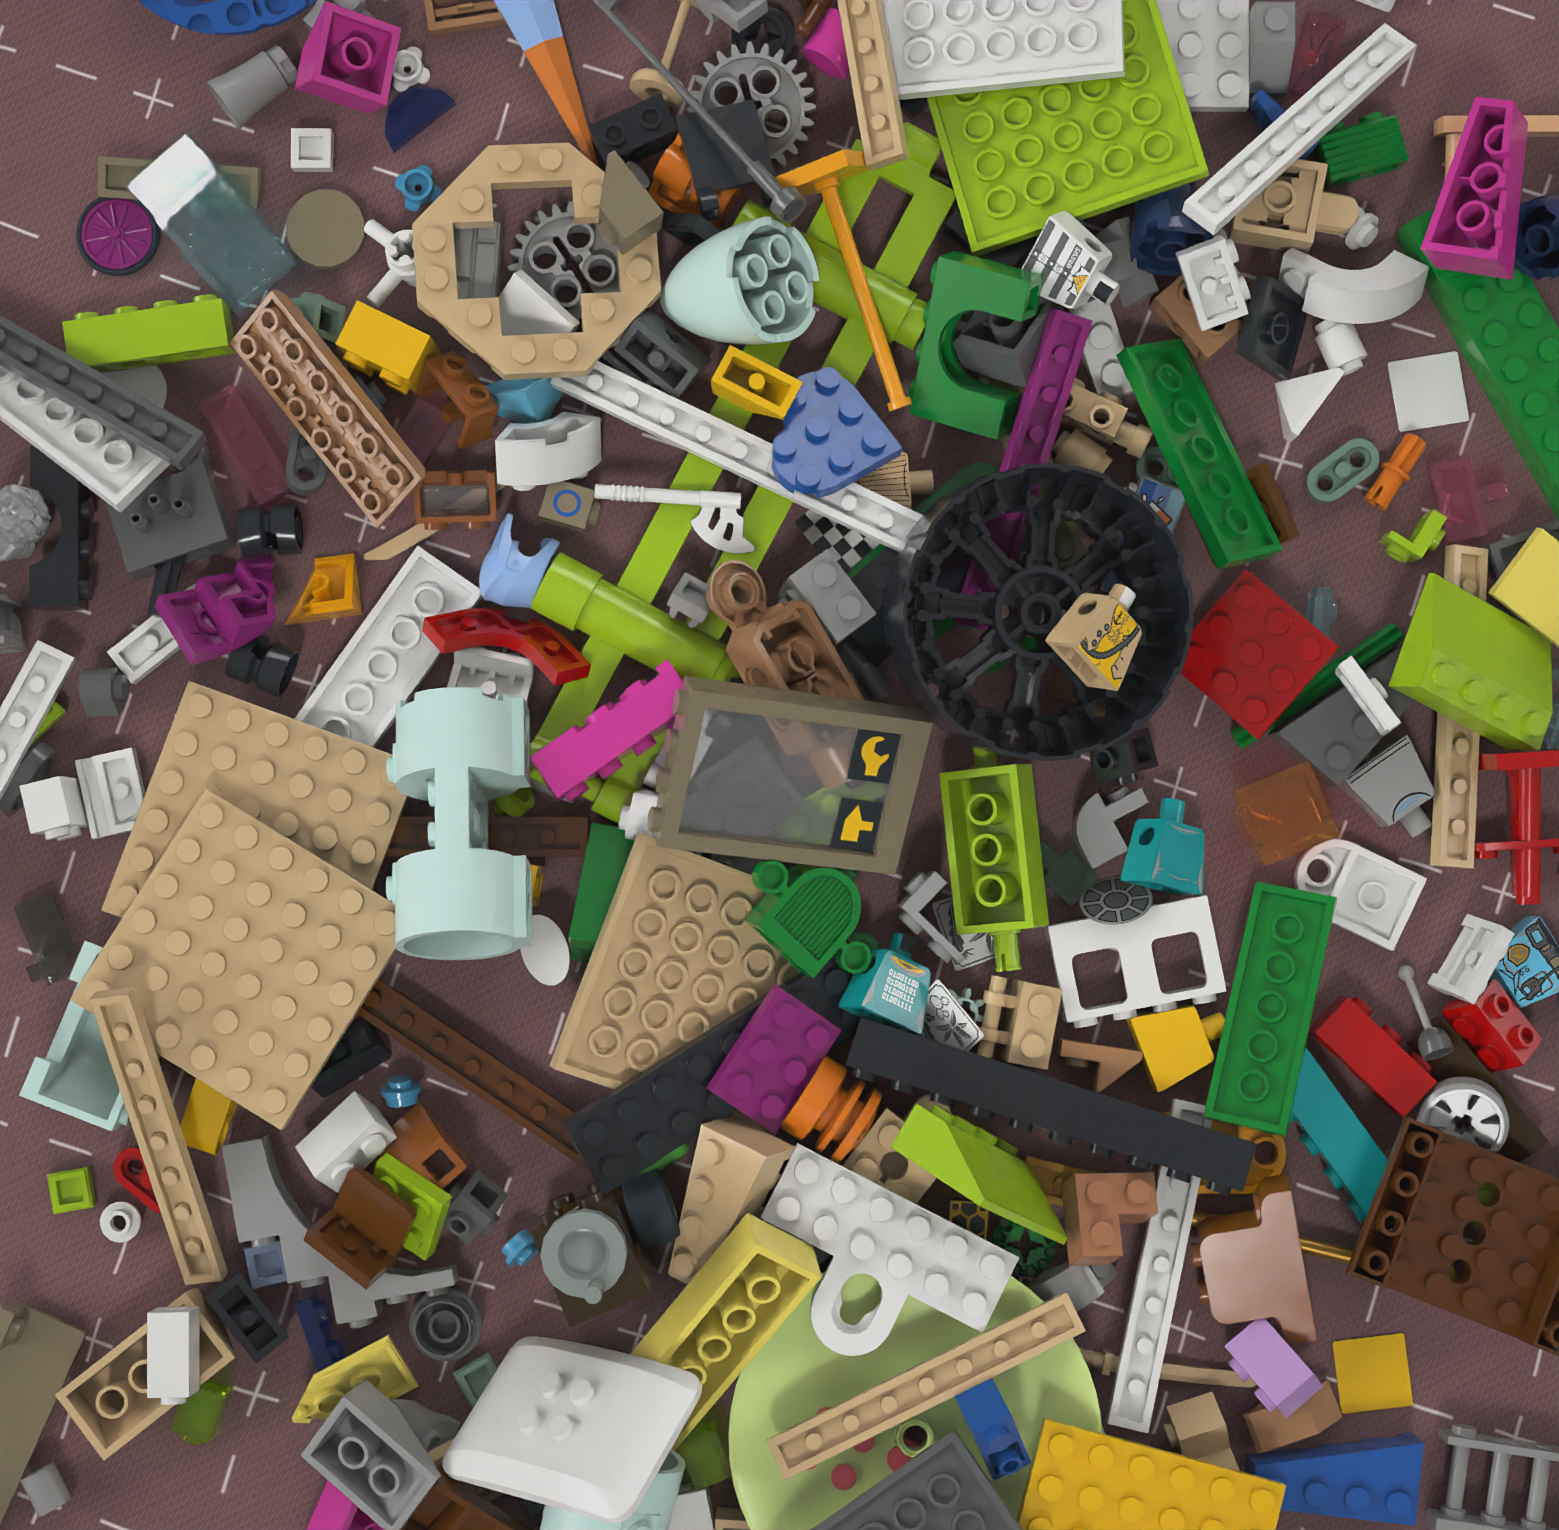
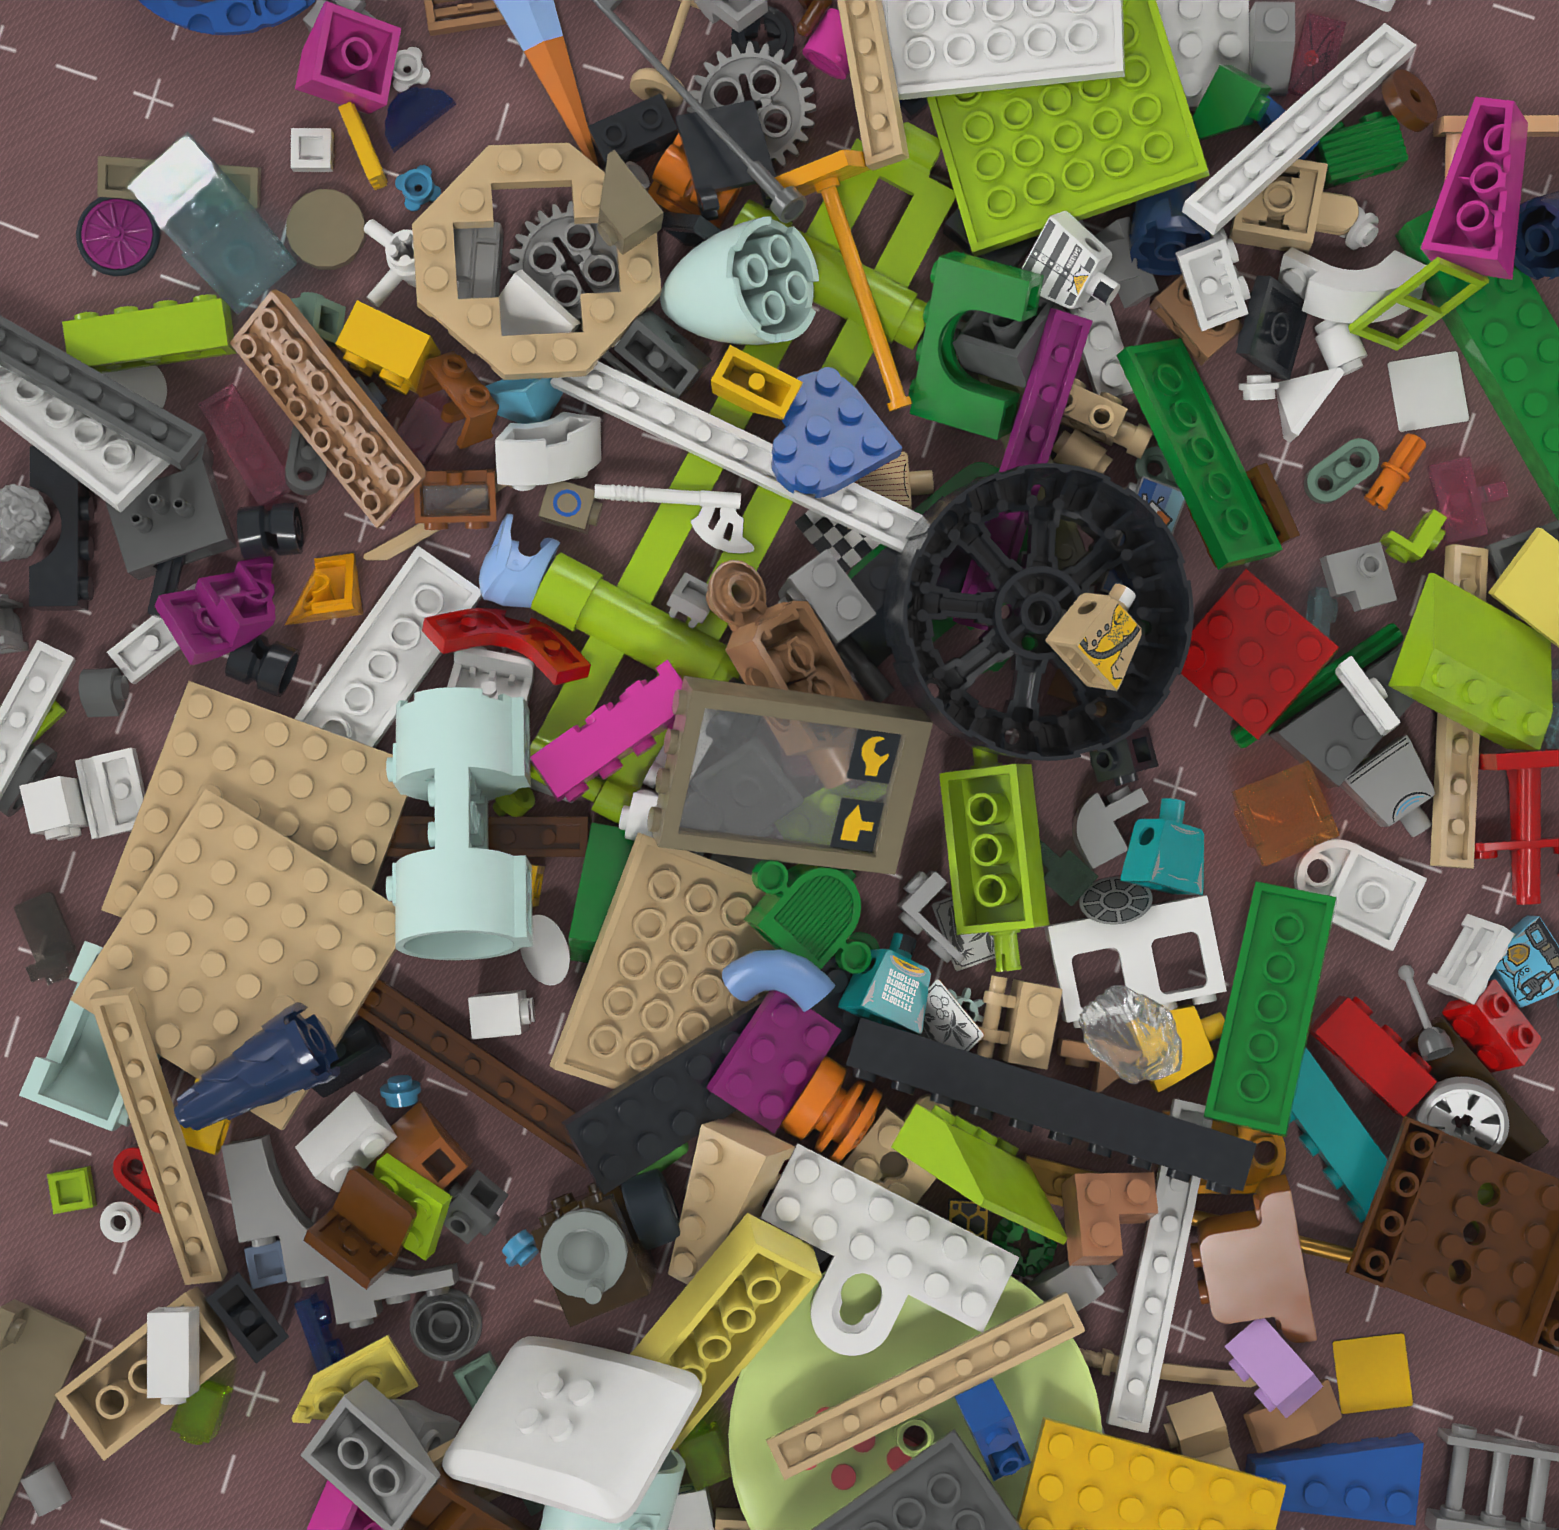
light grey plant [206,45,298,130] -> none
none -> dark blue cone [174,1002,340,1131]
none -> yellow tile [338,102,388,191]
none -> white brick [468,989,535,1039]
none -> medium blue cylinder [722,949,836,1012]
none -> clear hair [1078,985,1182,1084]
none -> green slope [1192,65,1271,142]
none -> white plate [1239,374,1279,400]
none -> light grey brick [1320,542,1397,612]
none -> lime window [1348,257,1489,351]
none -> reddish brown piece [1381,69,1438,132]

